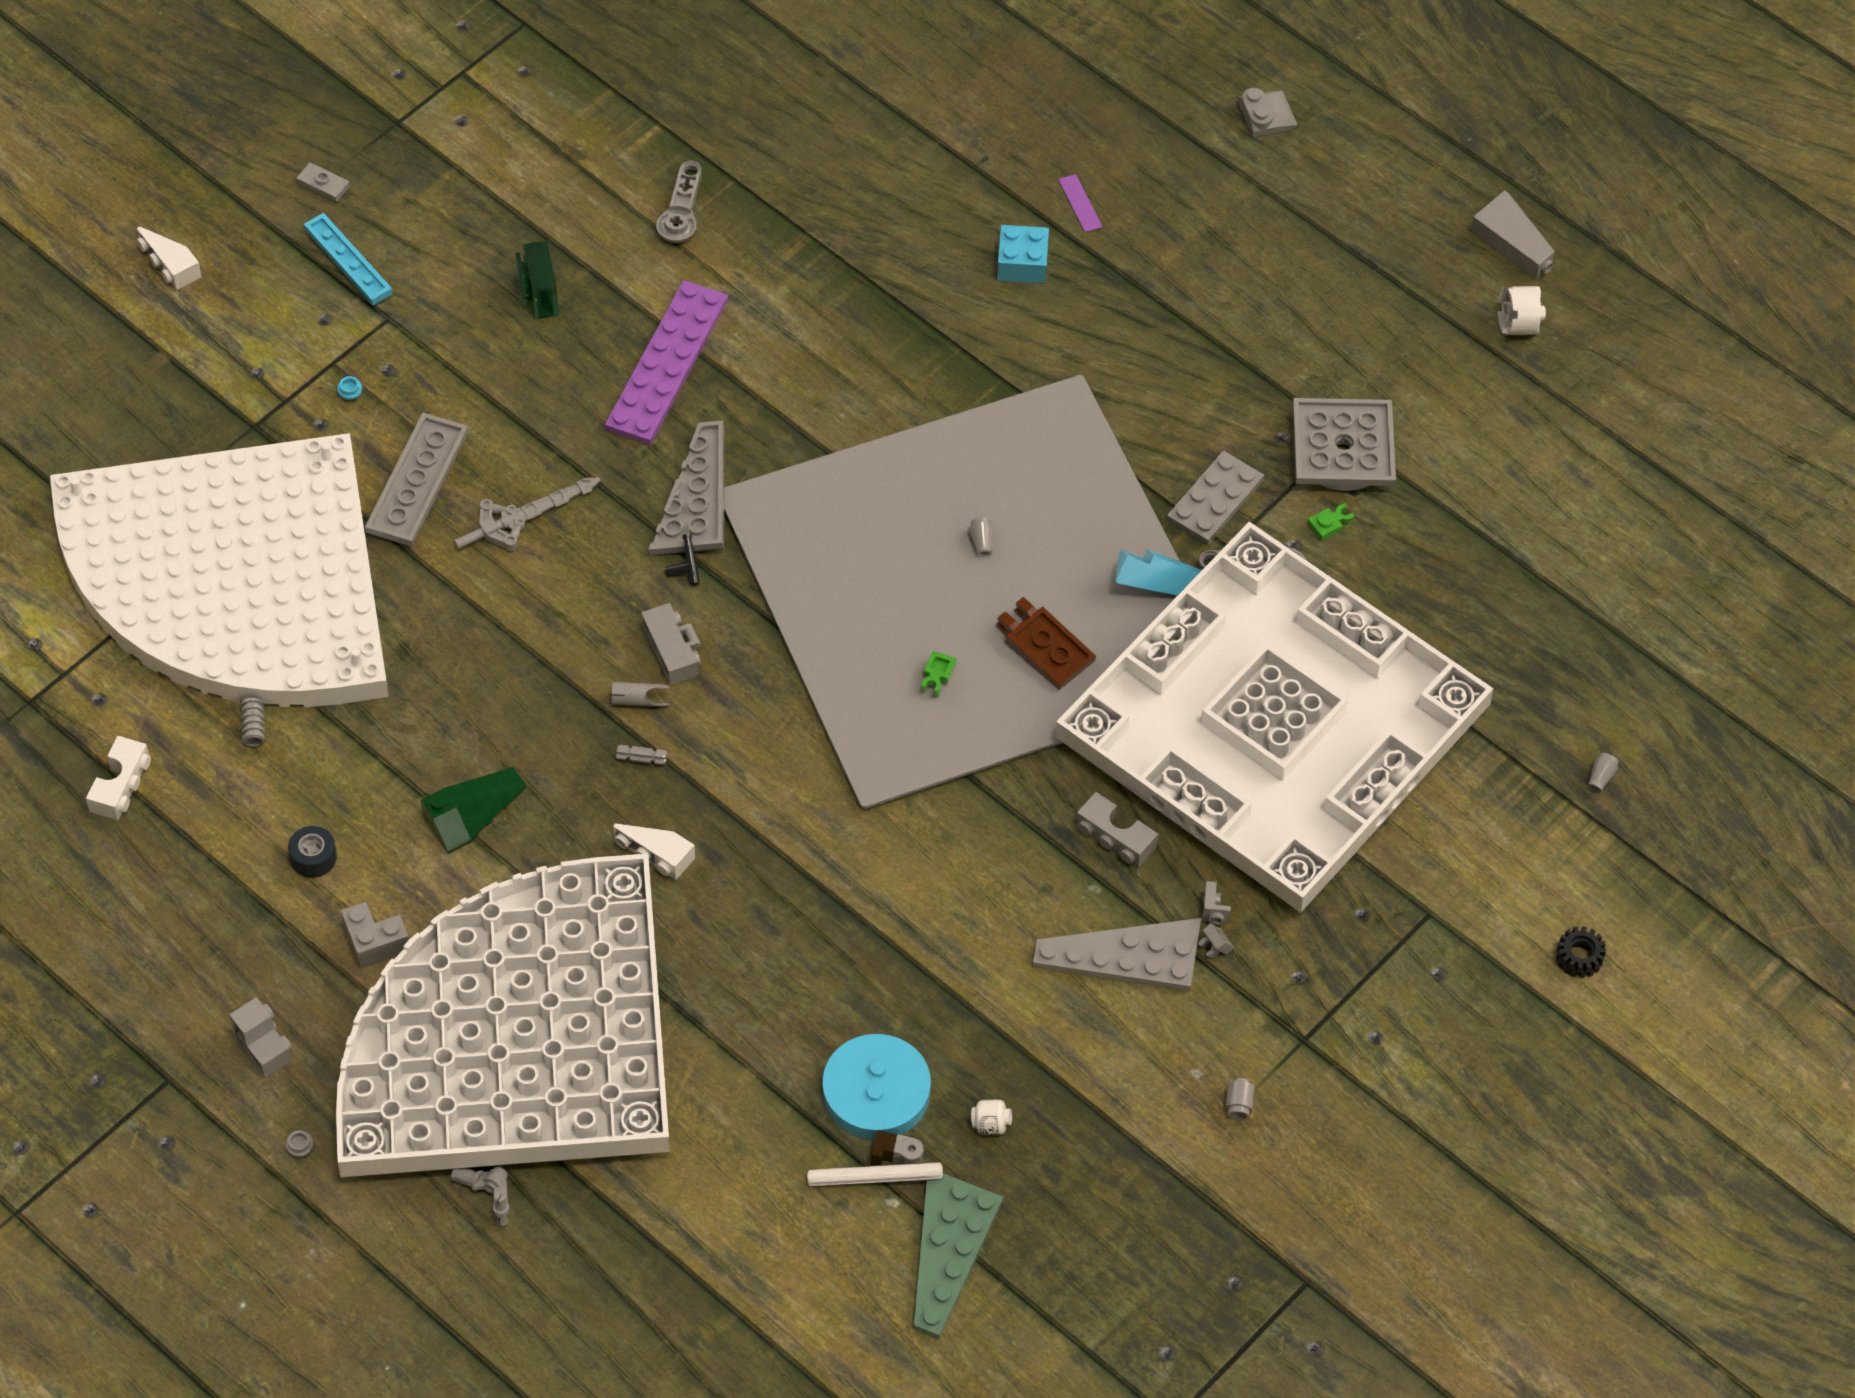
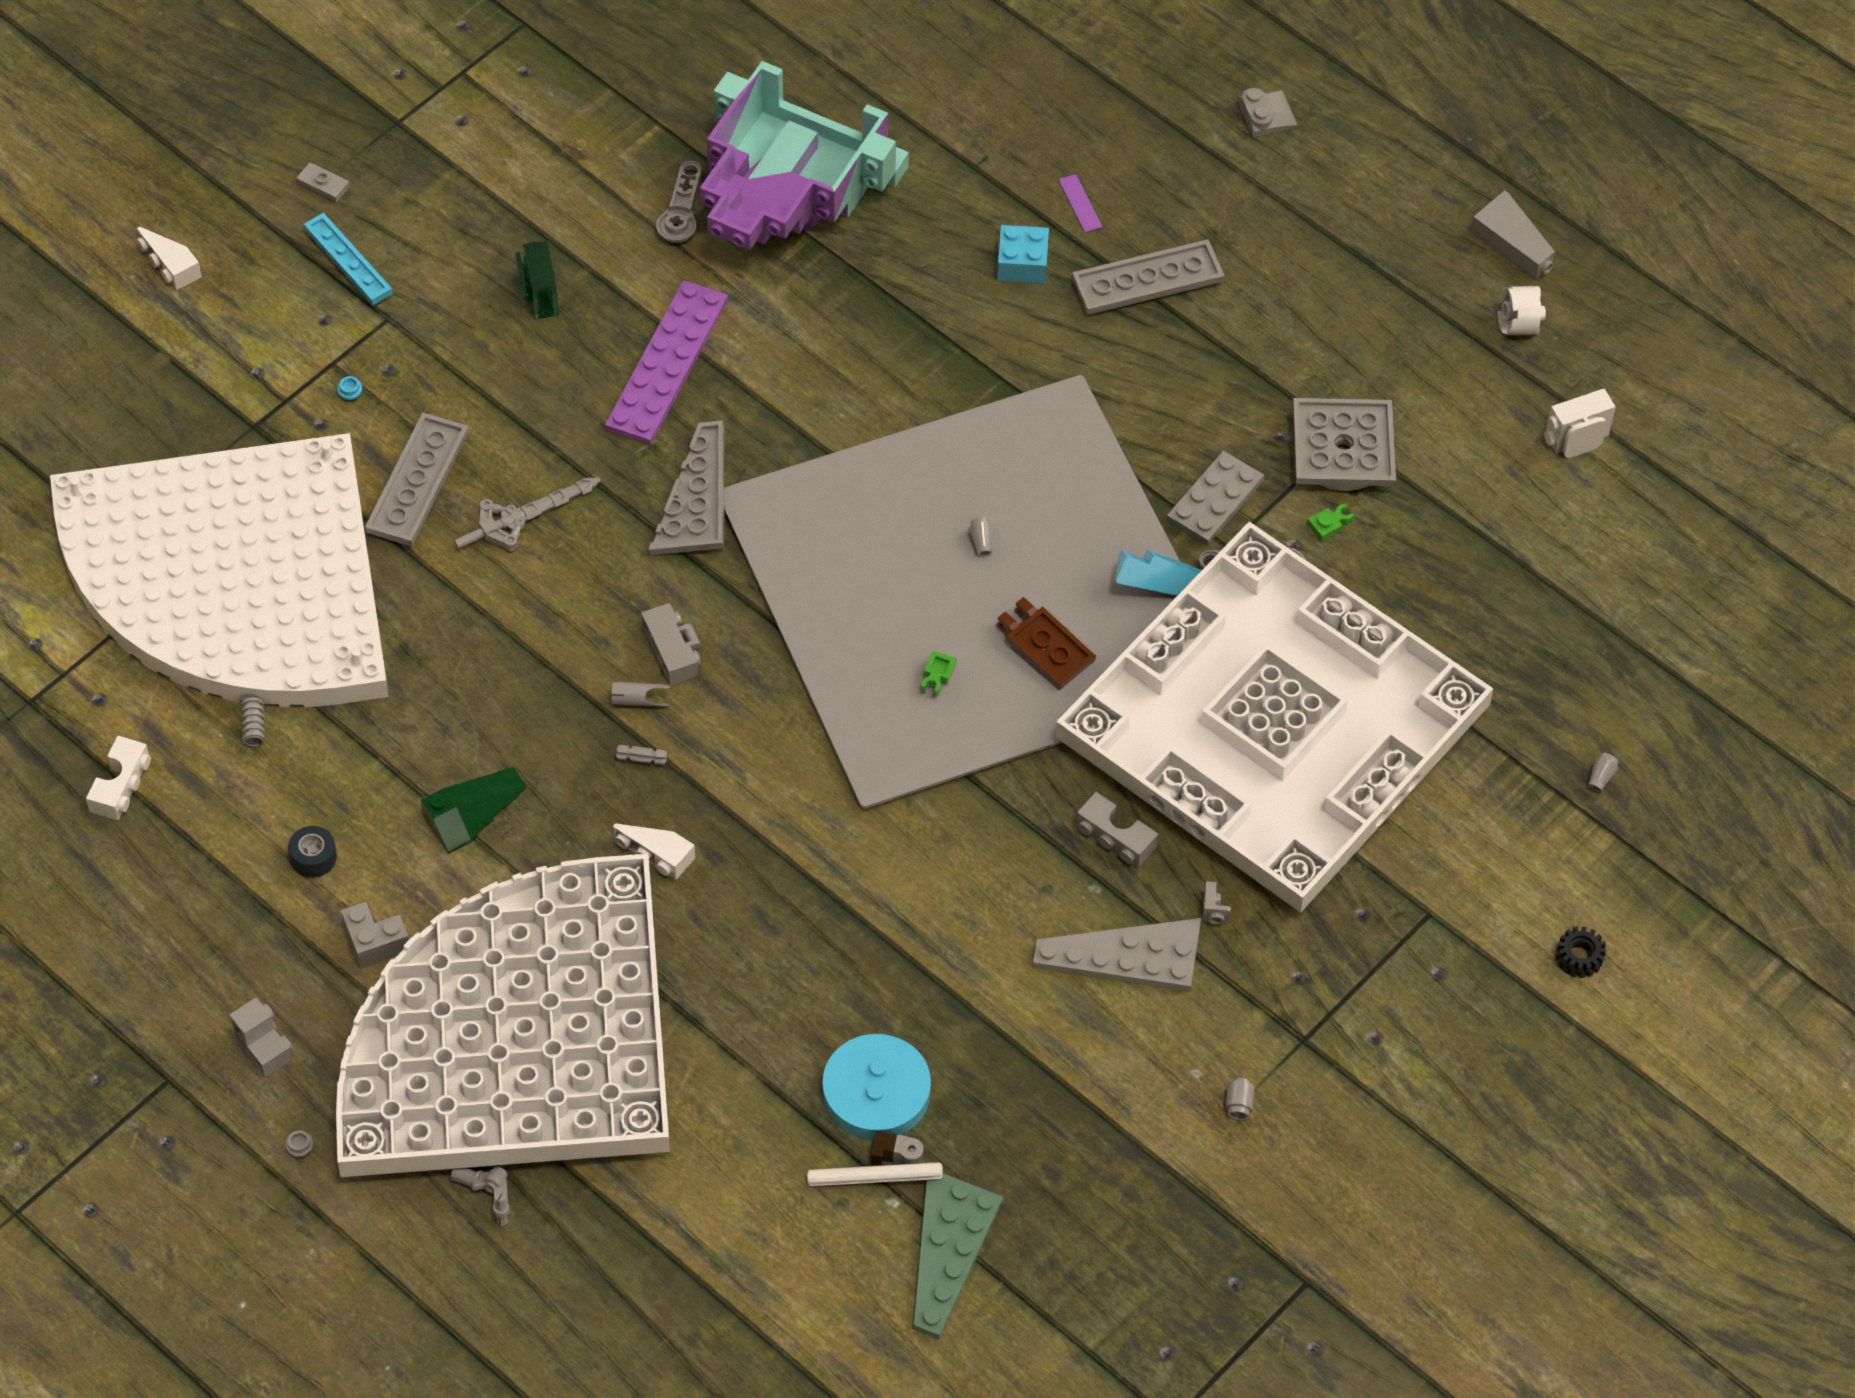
black piece [665,533,700,585] -> none
white head [971,1099,1012,1135] -> none
light grey tile [1198,923,1235,958] -> none
none -> panel [700,61,909,250]
none -> light grey plate [1072,239,1225,315]
none -> white brick [1544,389,1616,458]

